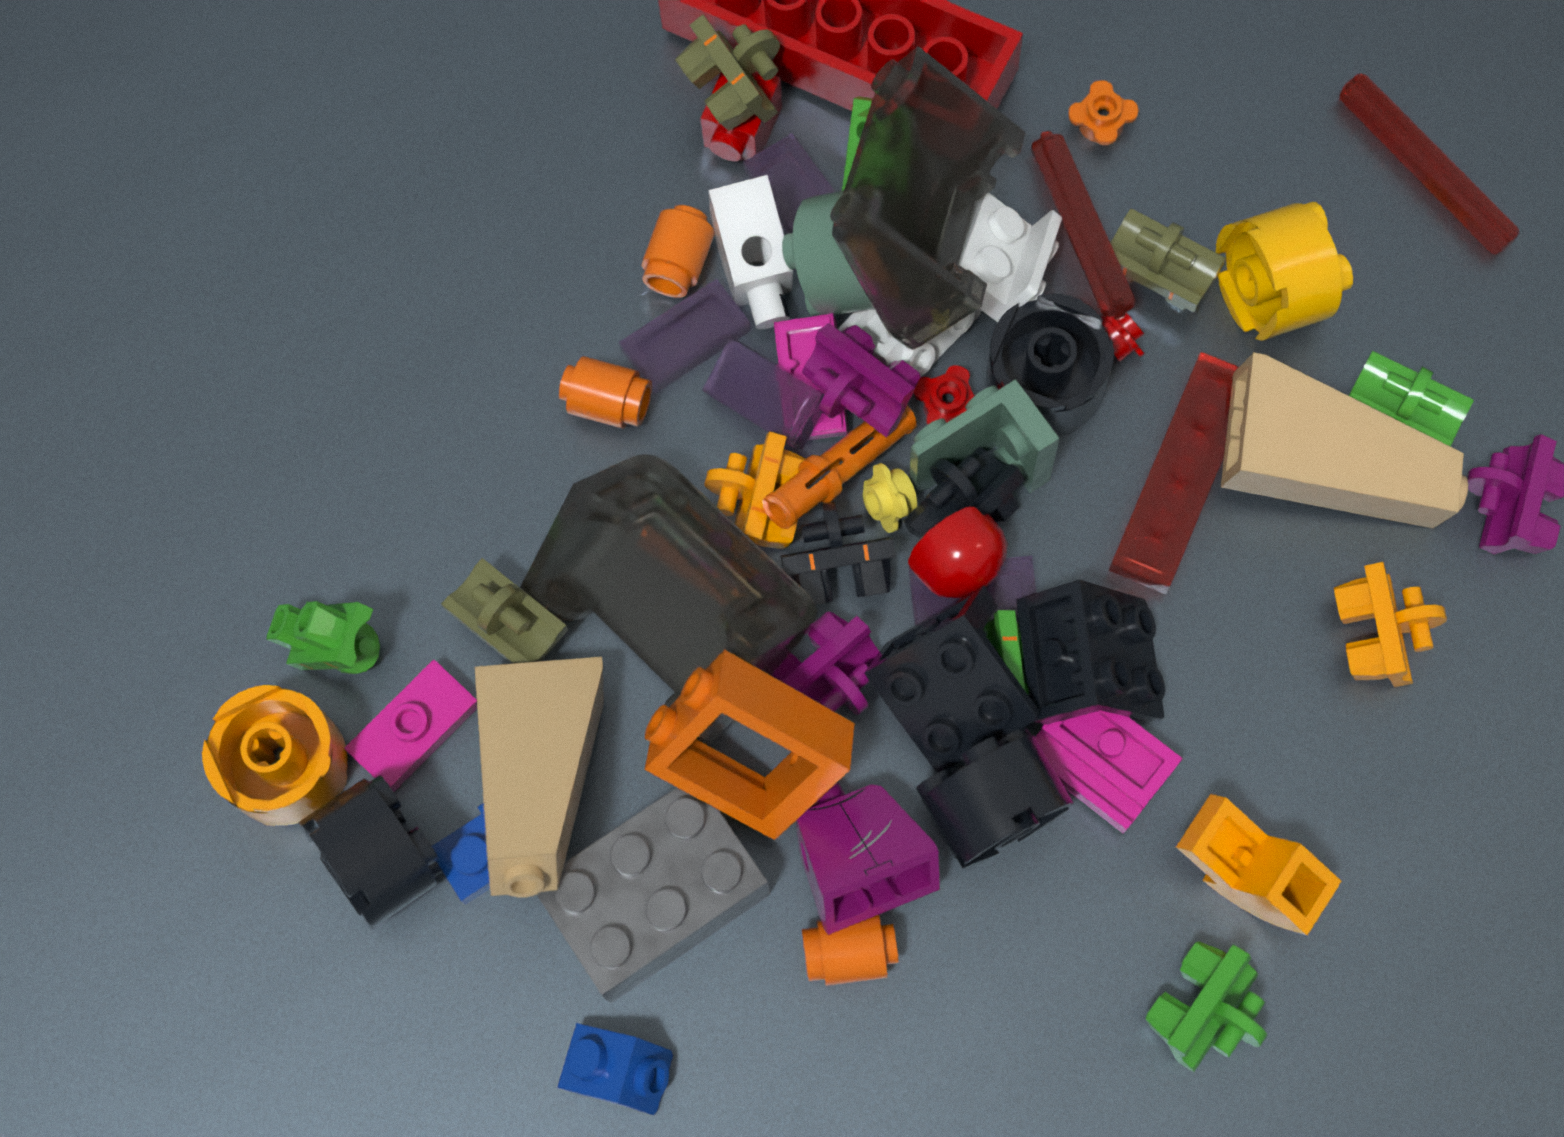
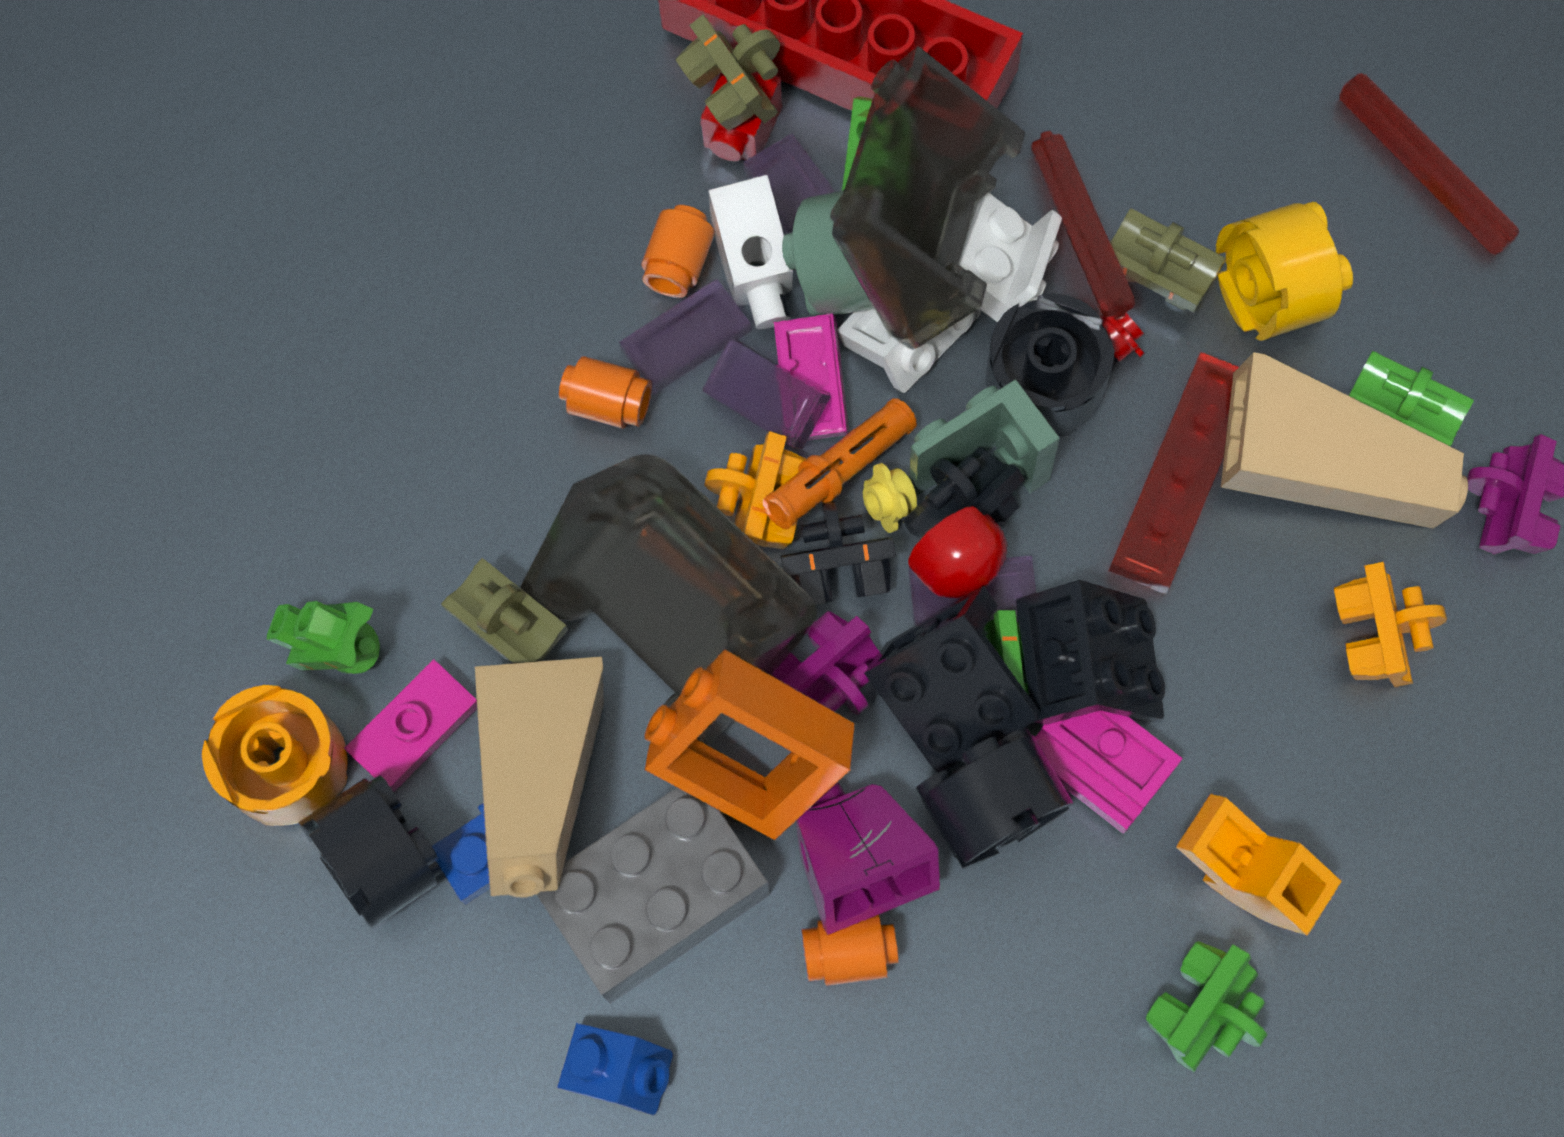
magenta hips [802,323,920,437] -> none
red plate [913,365,975,425] -> none
orange plate [1068,80,1138,145] -> none

